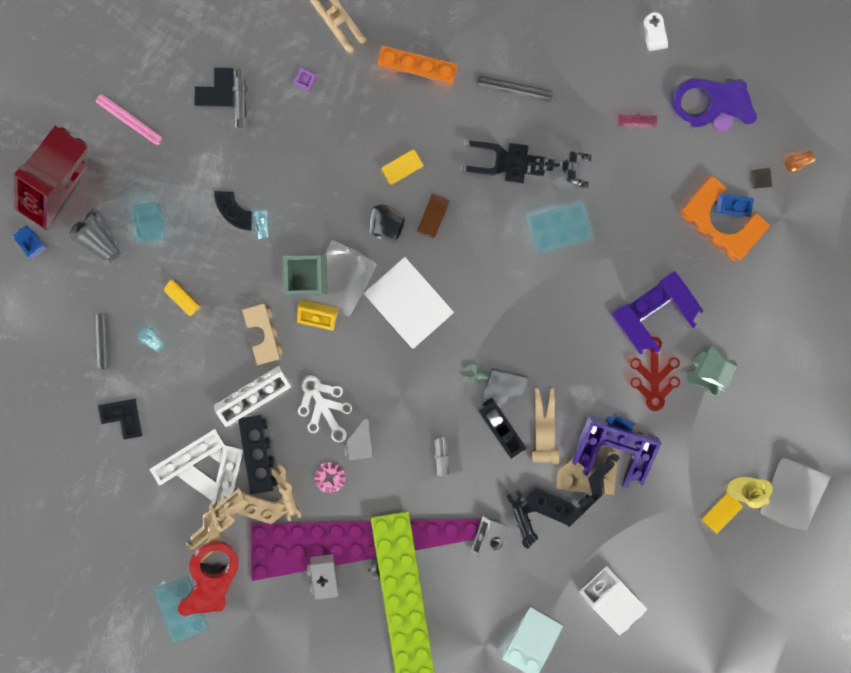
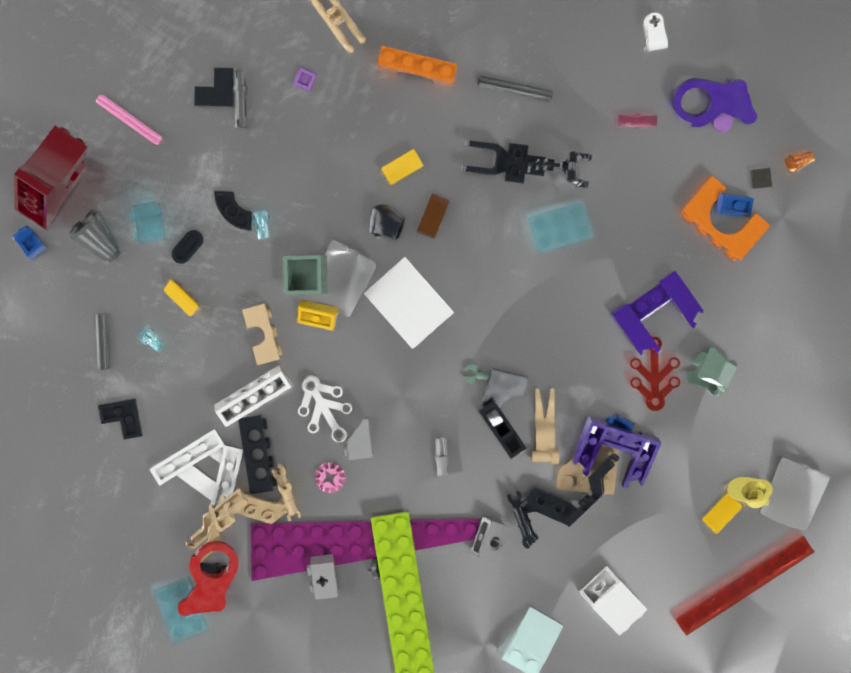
none -> black tile [172,230,204,264]
none -> clear red plate [675,536,814,636]

